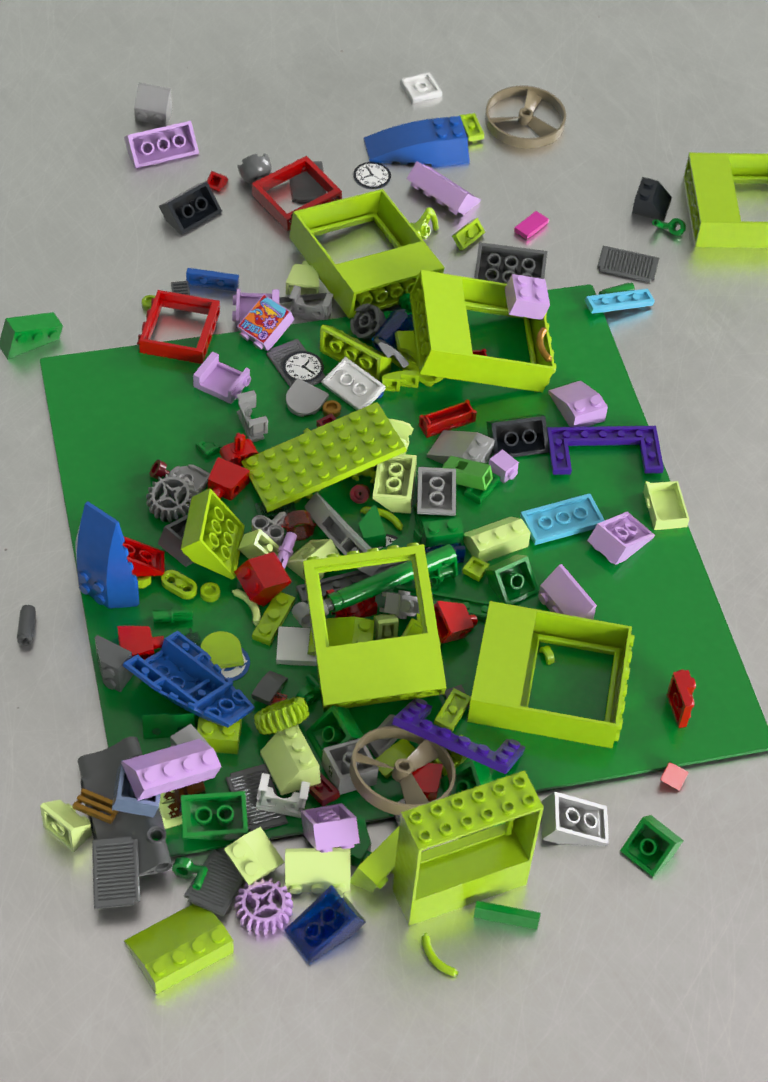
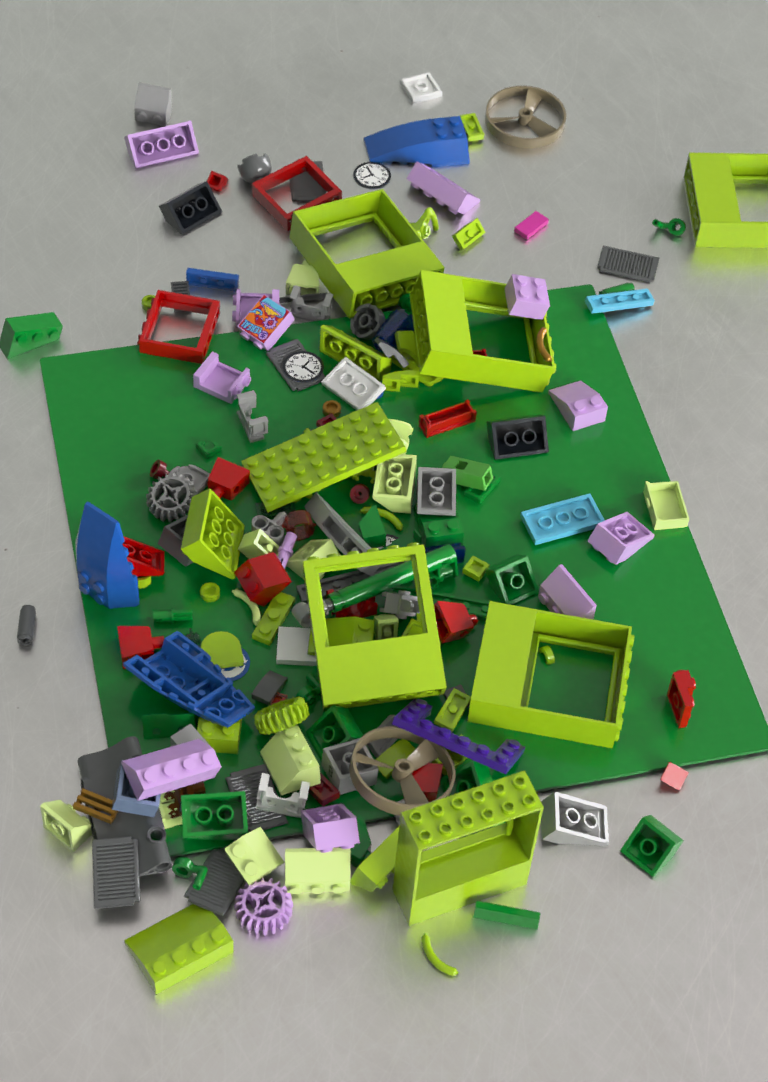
dark grey slope [95,635,134,692] -> none
lime plate [161,570,197,599] -> none
red beam [219,433,259,466] -> none
clear blue slope [284,885,366,963] -> none
light grey tile [286,378,329,417] -> none
light grey slope [427,430,495,464] -> none
yellowish green slope [463,517,531,562] -> none
dark grey slope [474,242,548,284] -> none
lavender brick [489,449,519,483] -> none
dark purple plate [547,426,664,475] -> none
black slope [632,177,672,221] -> none

